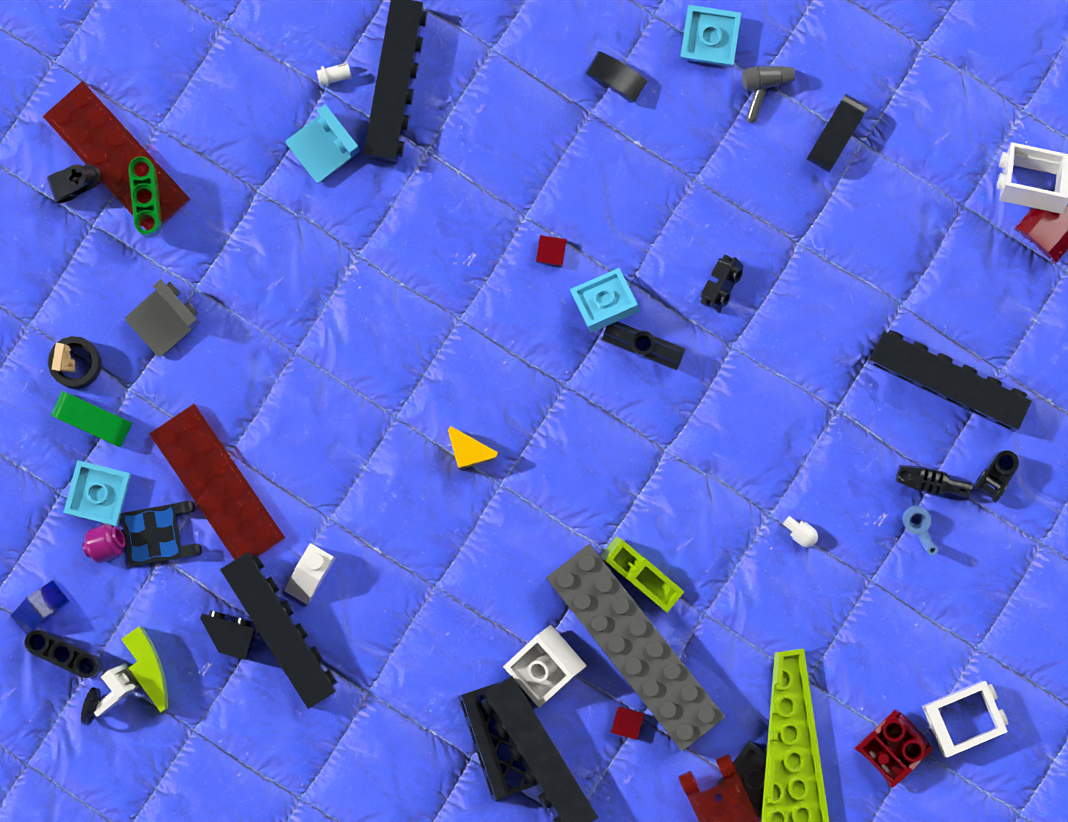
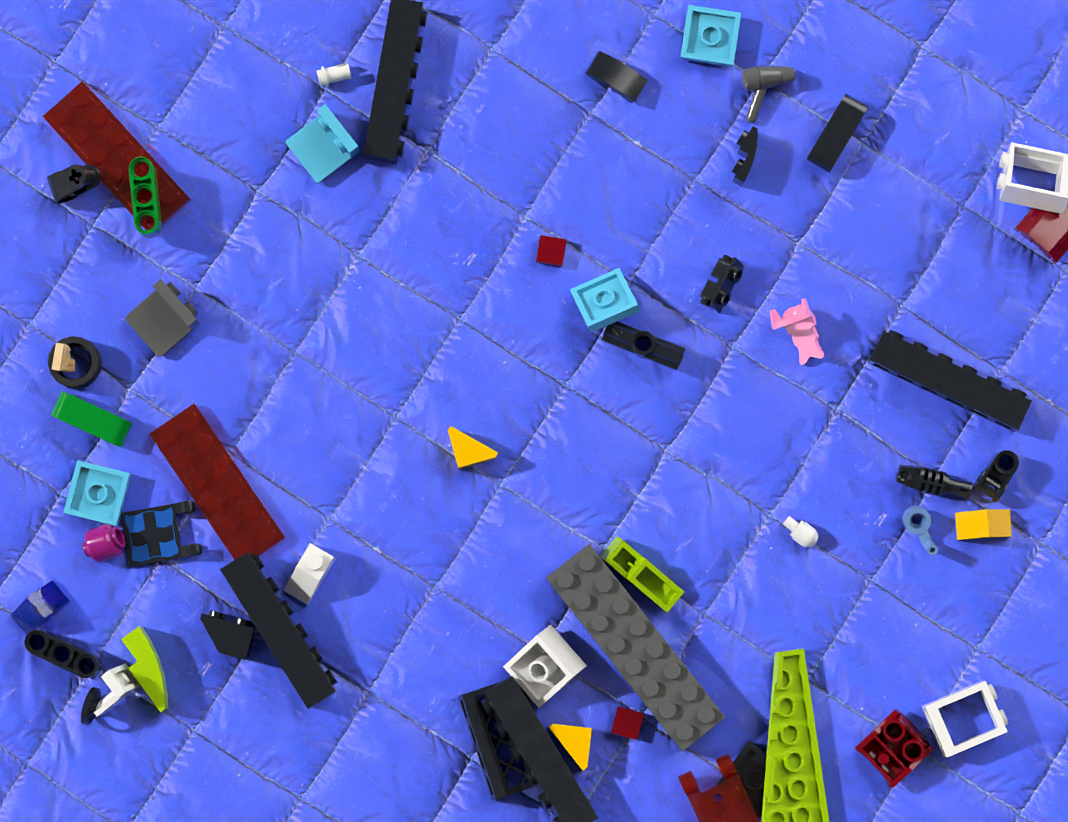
none -> yellow slope [549,724,592,770]
none -> black slope [732,126,758,187]
none -> bright pink hair [770,298,824,365]
none -> yellow slope [955,509,1012,540]

